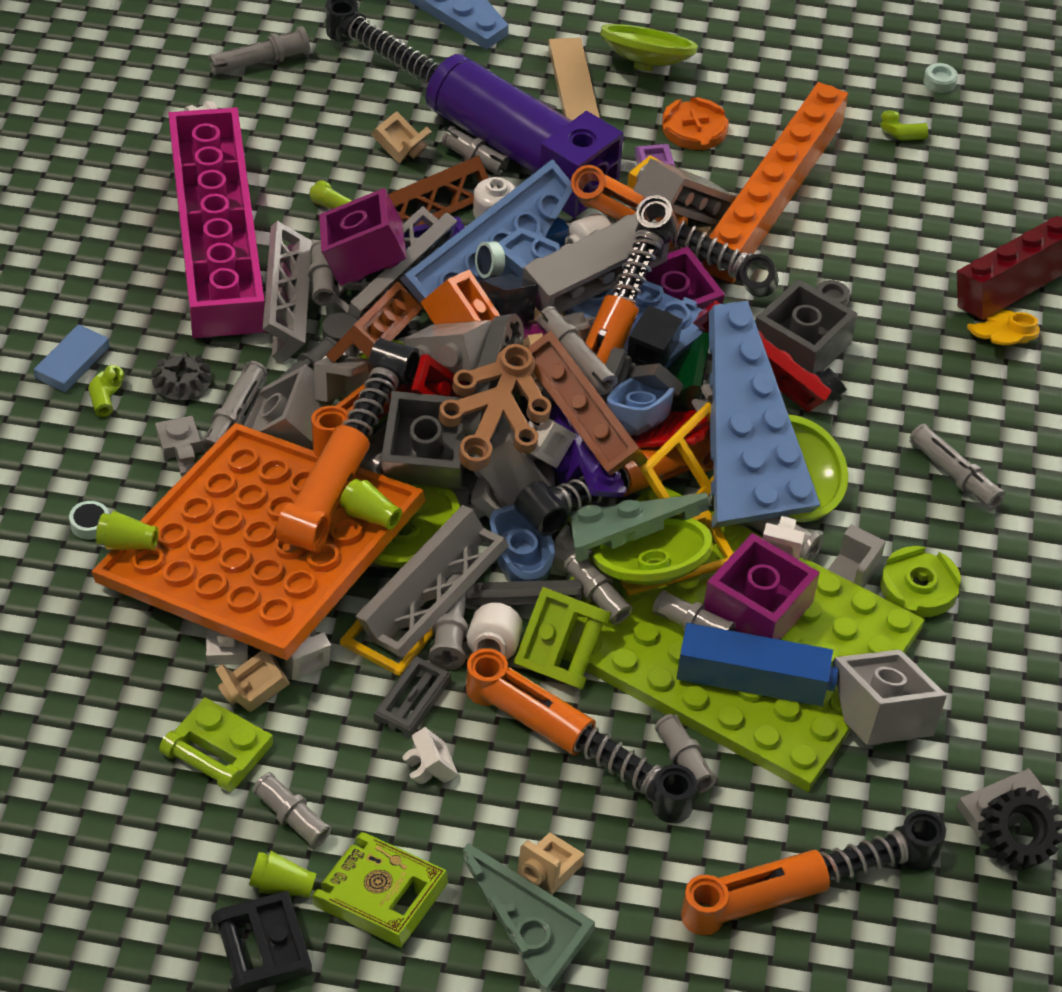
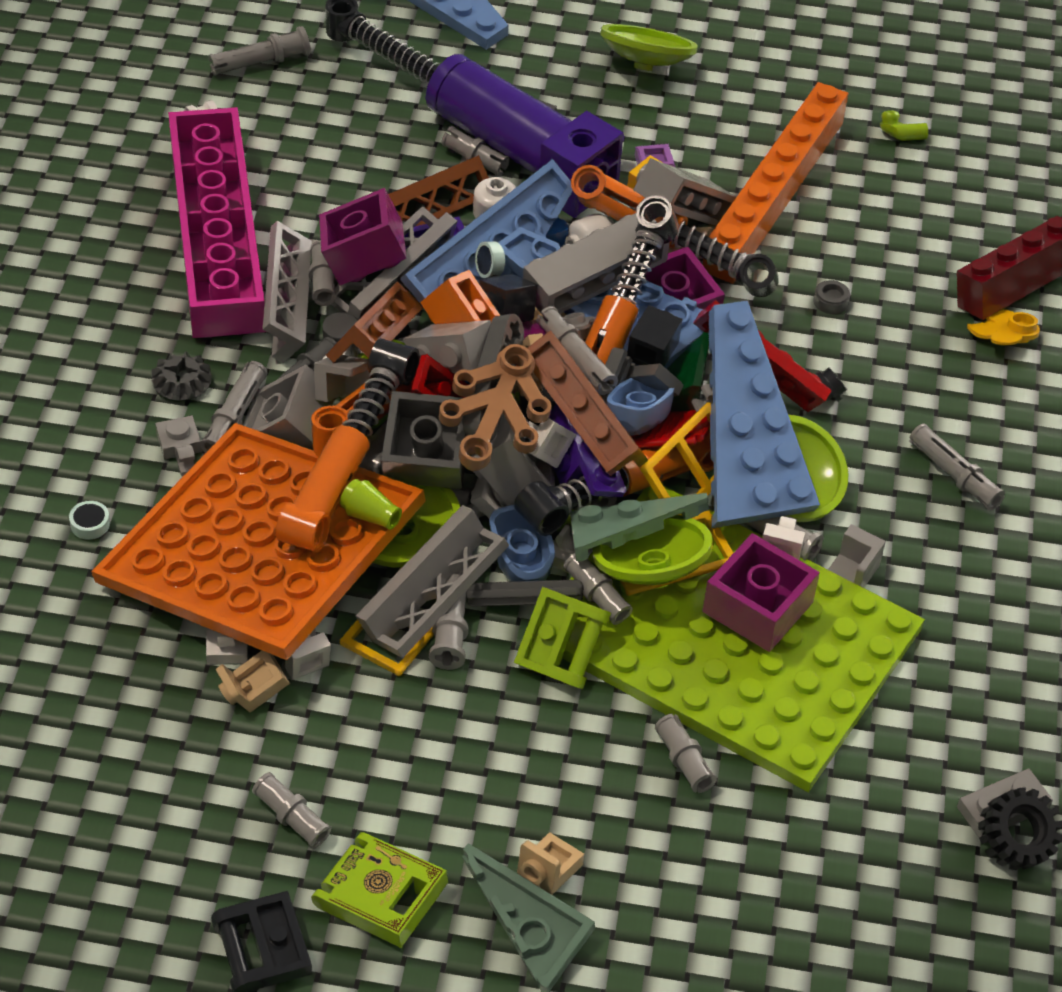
medium blue tile [34,324,110,393] -> none
lime arm [88,365,124,417] -> none
lime cone [96,511,159,550] -> none
lime plate [159,697,273,792] -> none
lime cone [249,851,317,899] -> none
lime arm [309,180,352,209] -> none
tan bracket [371,111,432,164] -> none
dark grey tile [374,656,451,739] -> none
white tile [402,727,458,784] -> none
white head [466,603,523,660] -> none
piece [466,648,697,823] -> none
tan tile [548,37,600,121] -> none
light grey pin [652,590,736,632] -> none
orange tile [662,97,729,150] -> none
blue brick [676,623,838,707] -> none
piece [681,810,947,936] -> none
dark grey brick [755,279,858,375] -> none
light grey slope [832,650,947,745] -> none
lime plate [880,546,961,617] -> none
light aqua tile [923,63,958,93] -> none

